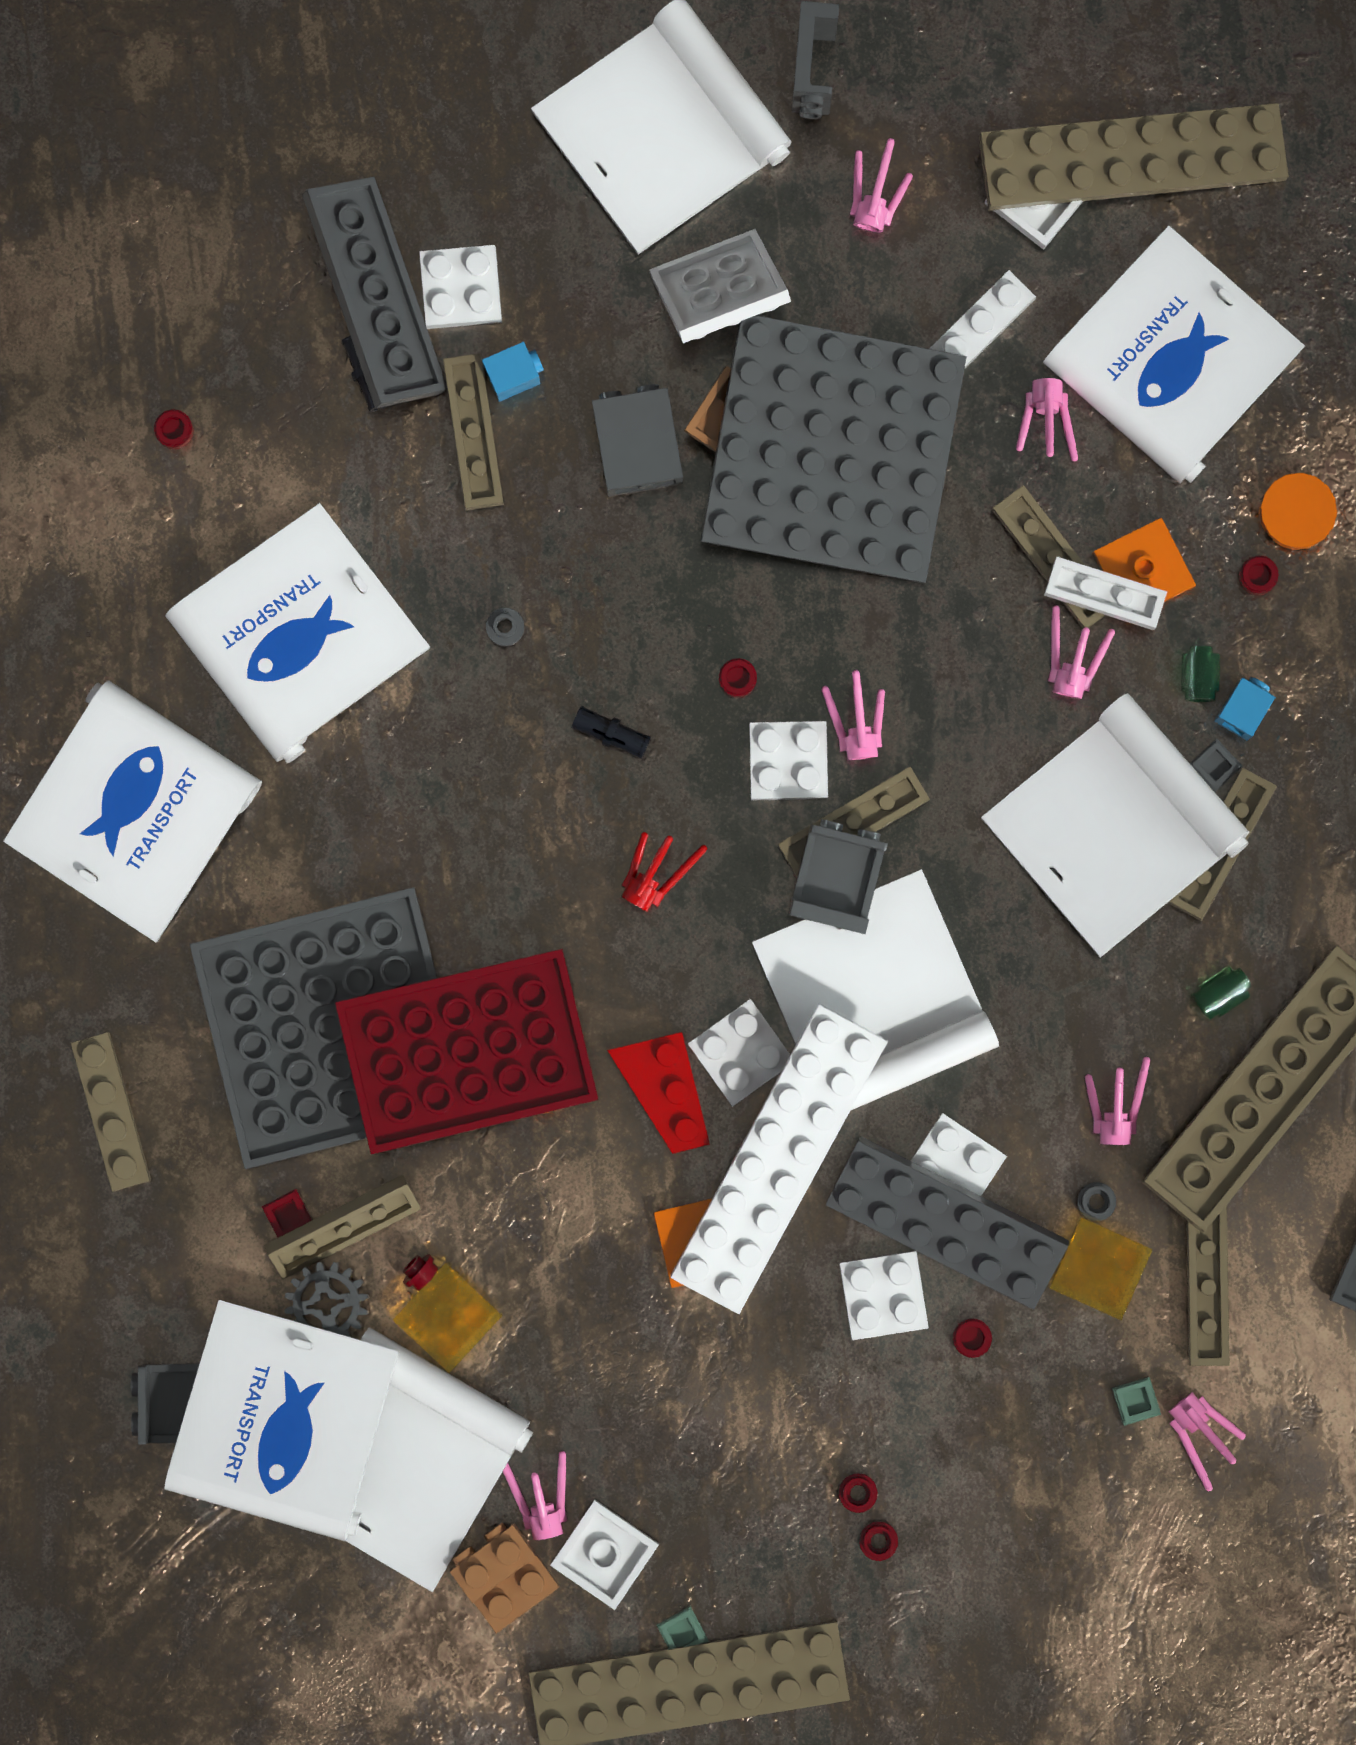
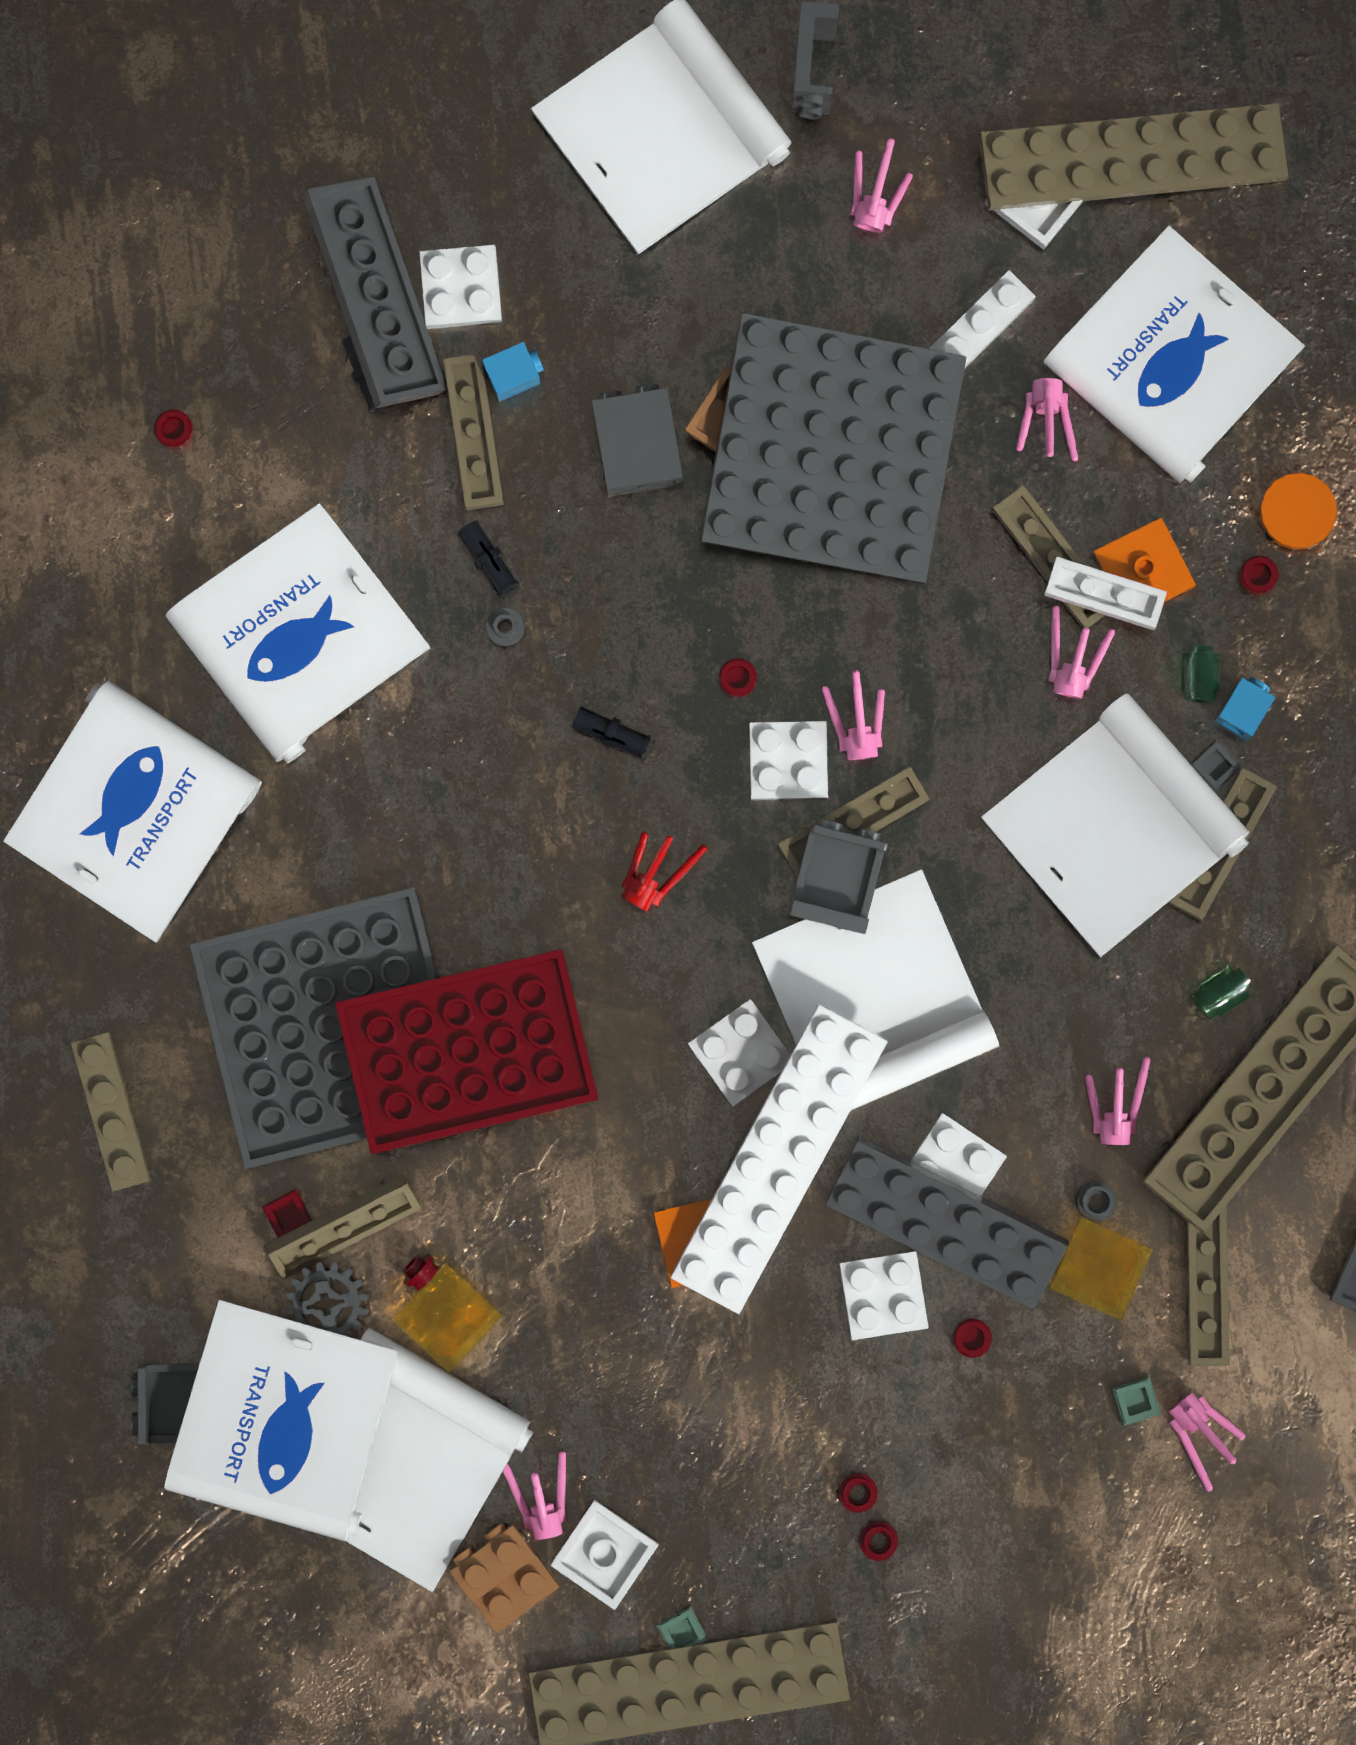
red wing [607,1032,710,1154] -> none
white plate [649,229,791,343] -> none
none -> black pin [457,520,519,597]

